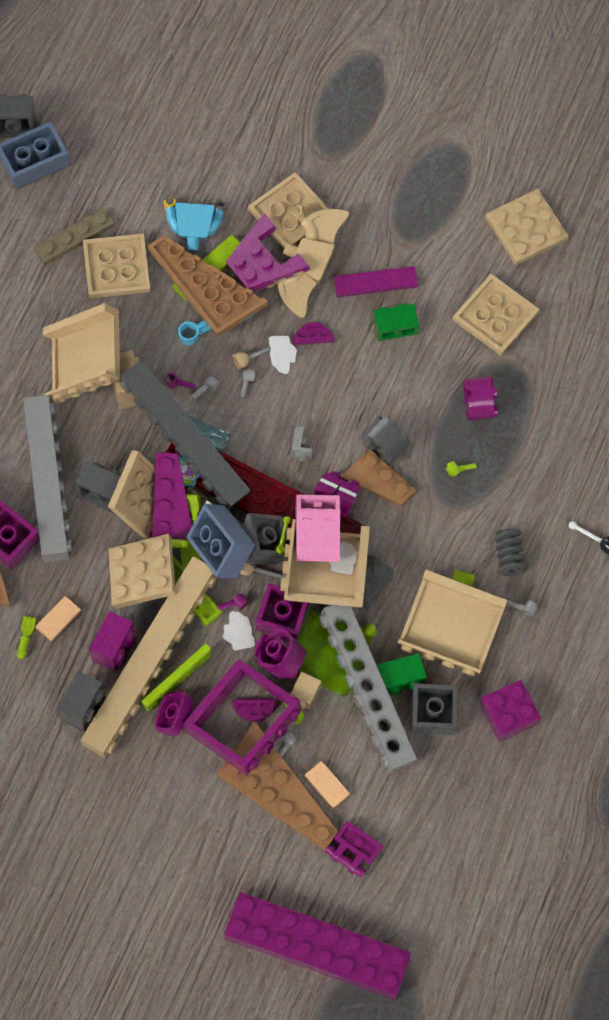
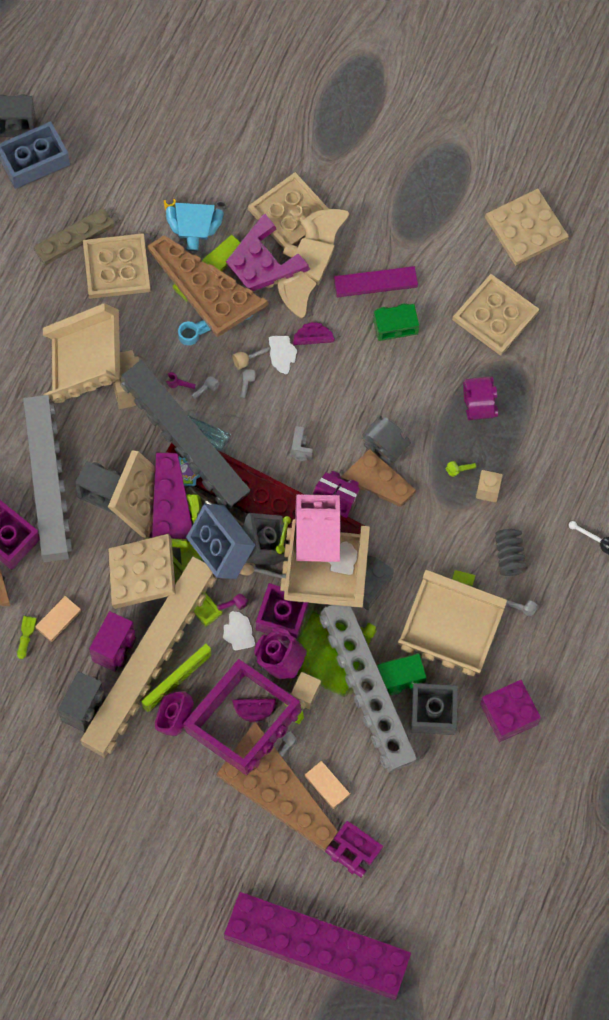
none -> tan brick [476,470,502,502]

